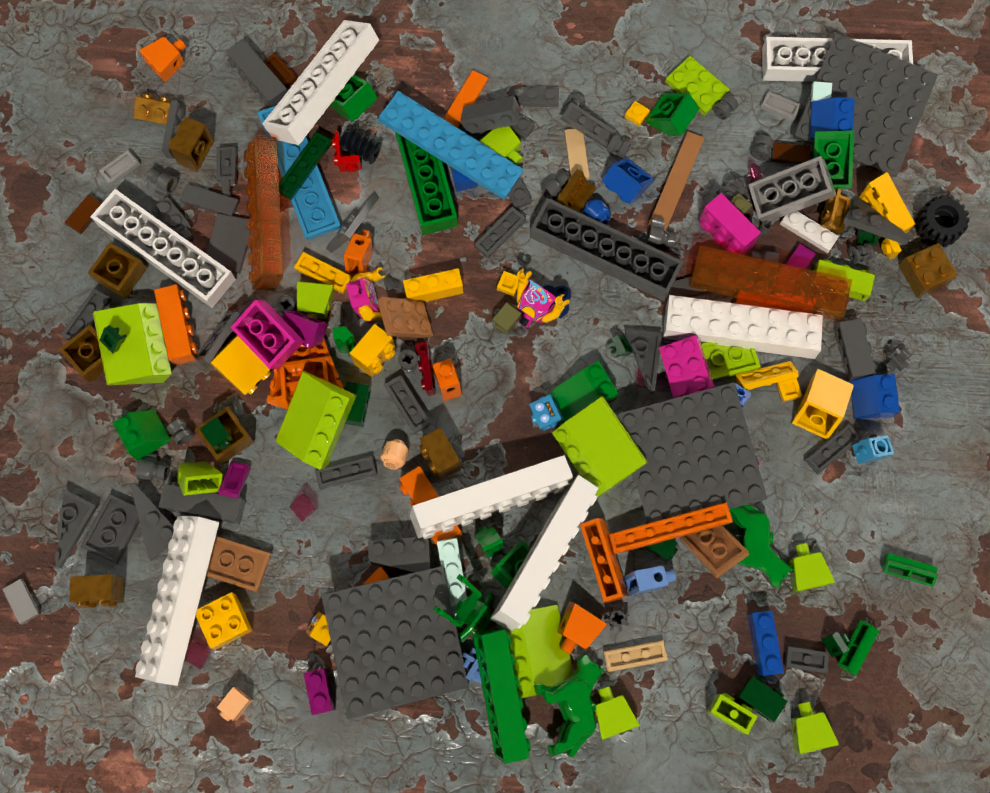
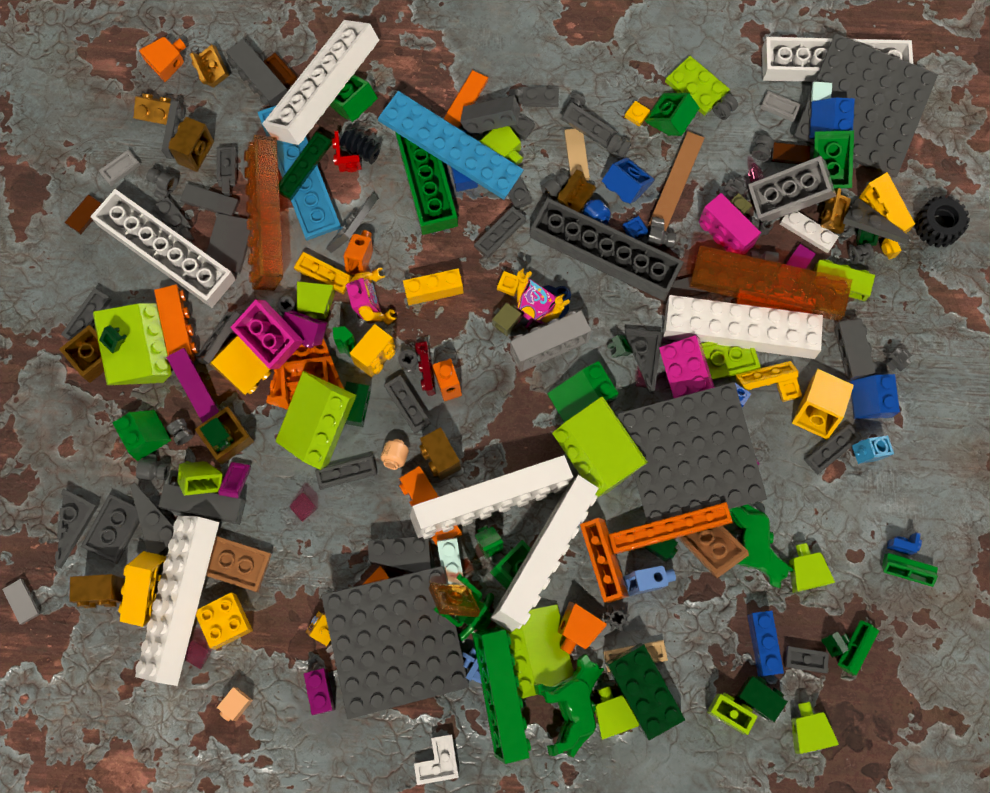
pearl gold brick [88,242,147,299] -> none
medium nougat plate [377,297,433,339] -> none
dark azure head [529,395,564,431] -> none
pearl gold brick [899,243,958,298] -> none
none -> yellow wedge [118,551,166,627]
none -> magenta tile [166,348,220,423]
none -> pearl gold bracket [190,44,229,88]
none -> white plate [414,734,459,785]
none -> clear orange tile [429,583,480,617]
none -> light grey brick [510,311,591,372]
none -> dark green brick [605,643,685,741]
none -> blue tile [622,216,648,239]
none -> blue bracket [887,532,922,555]

